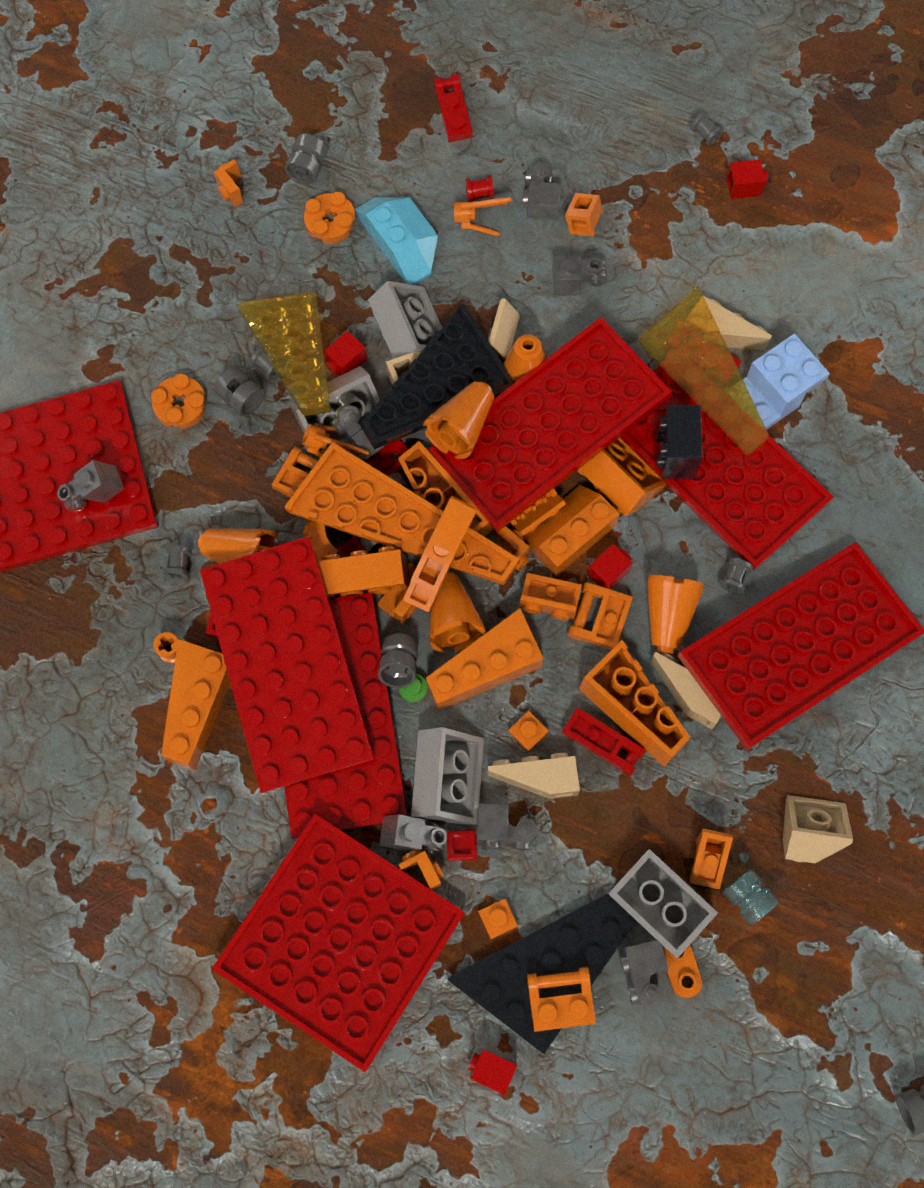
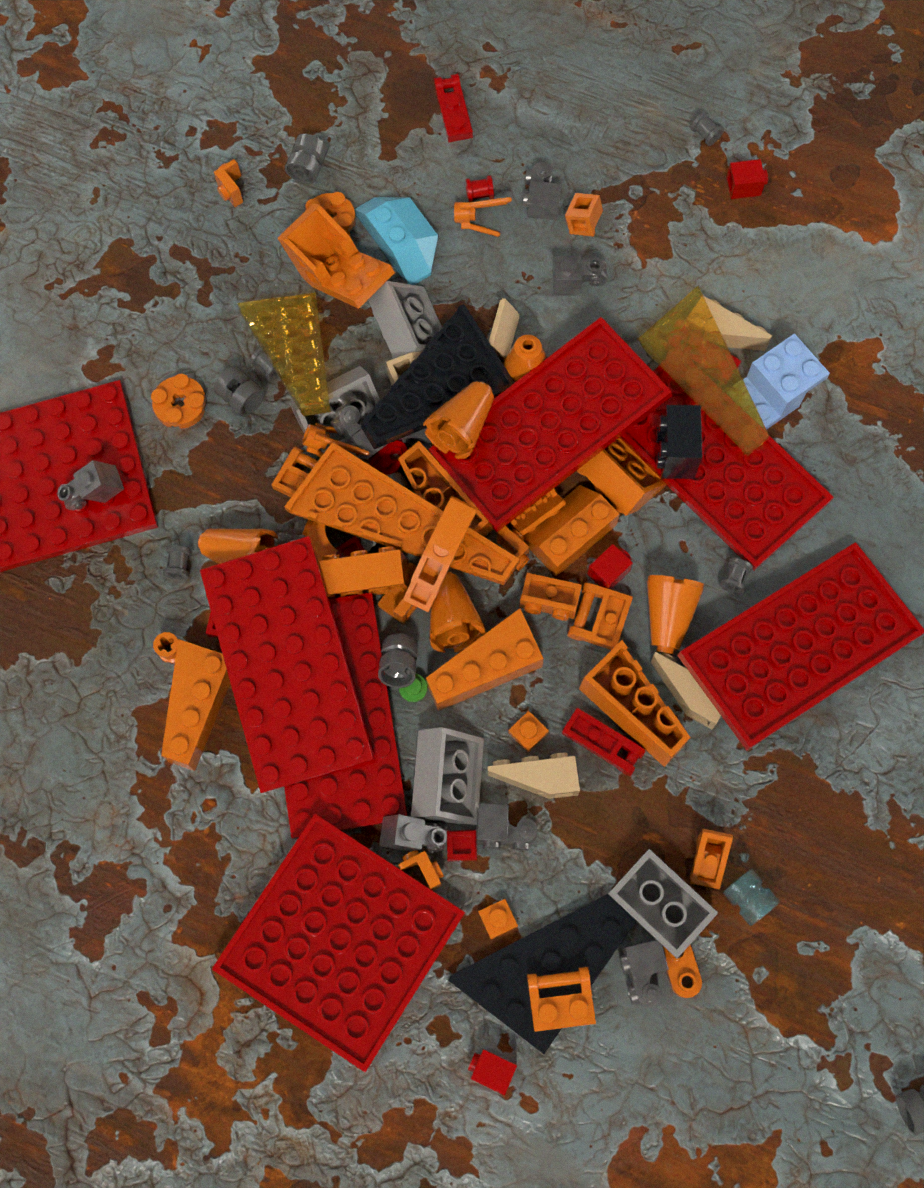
red brick [324,331,367,376] -> none
tan slope [783,795,853,863] -> none
none -> orange bracket [277,203,395,309]

